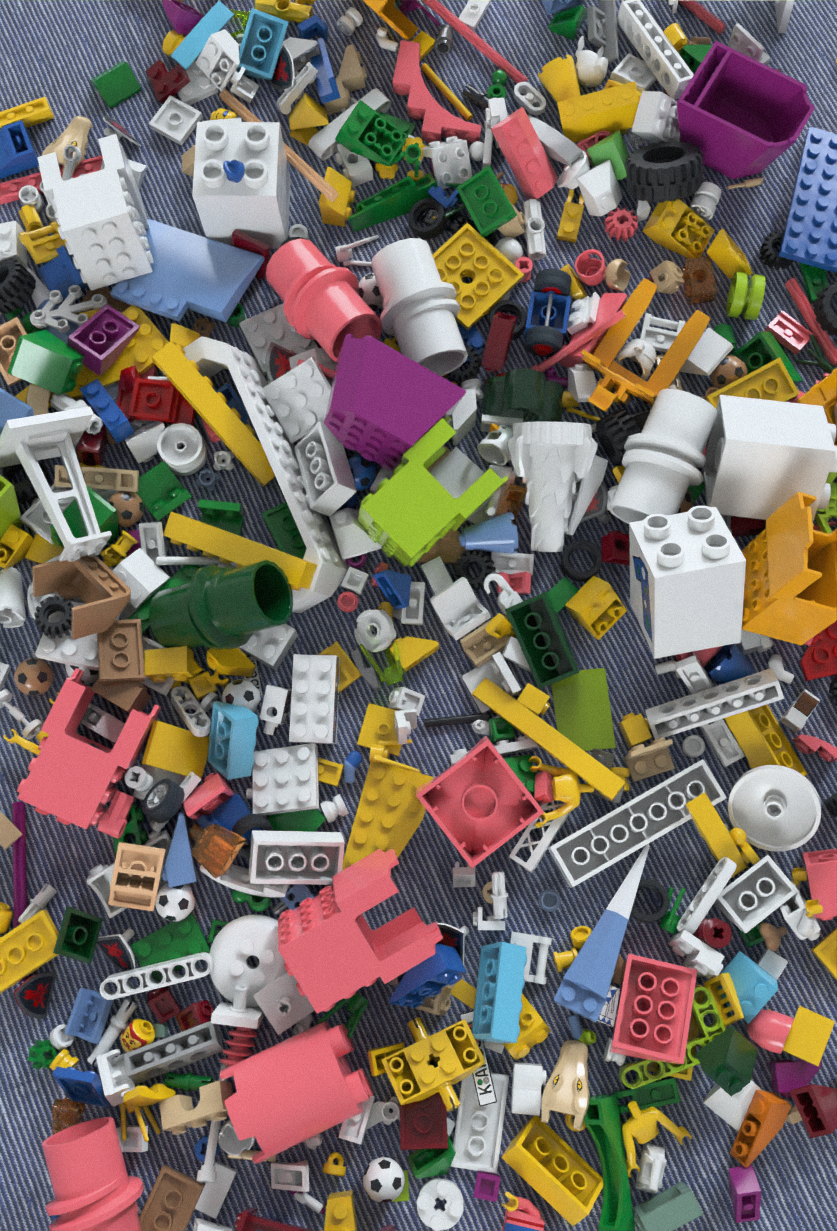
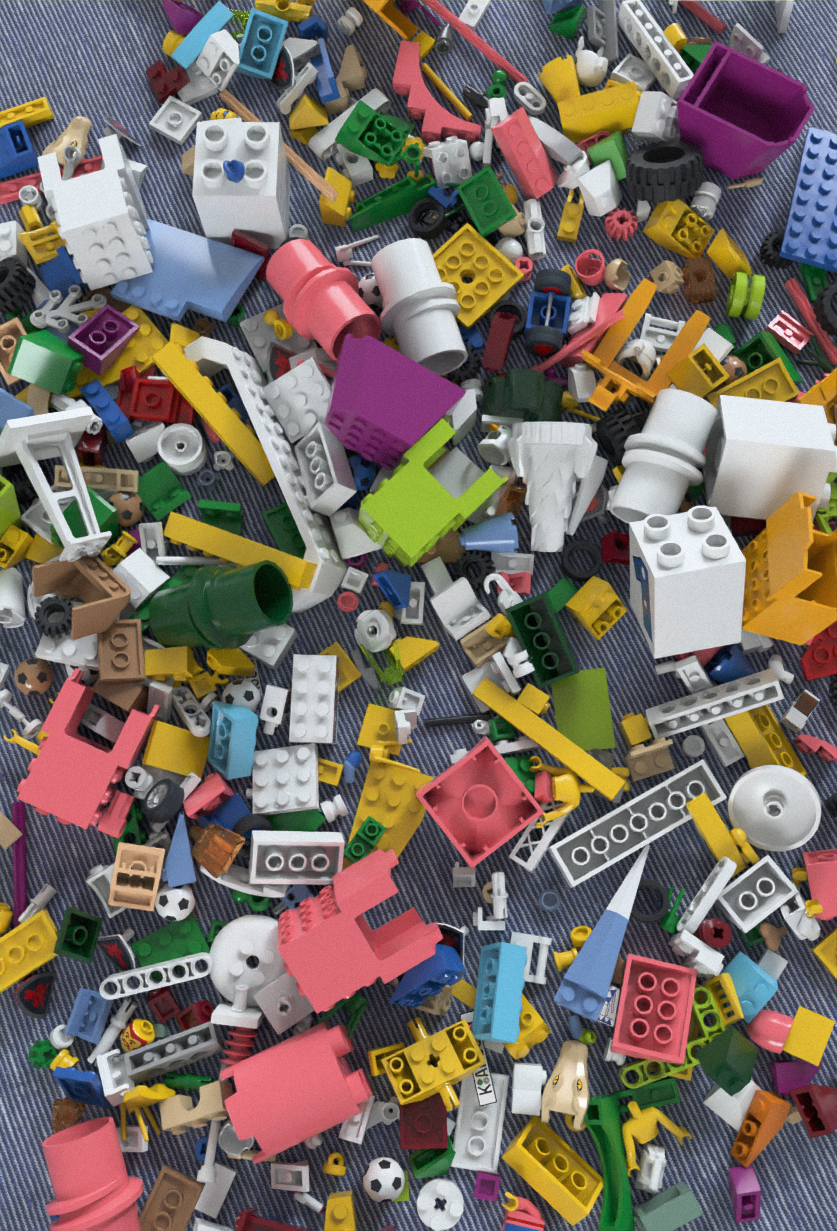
green slope [90,61,142,109] -> none
white bracket [230,67,259,103] -> none
white arm [376,27,399,52] -> none
none -> white tile [147,681,173,722]
none -> yellow plate [264,309,293,340]
none -> green slope [343,816,387,864]
none -> white wheel [506,650,535,679]
none -> yellow slope [667,343,730,398]

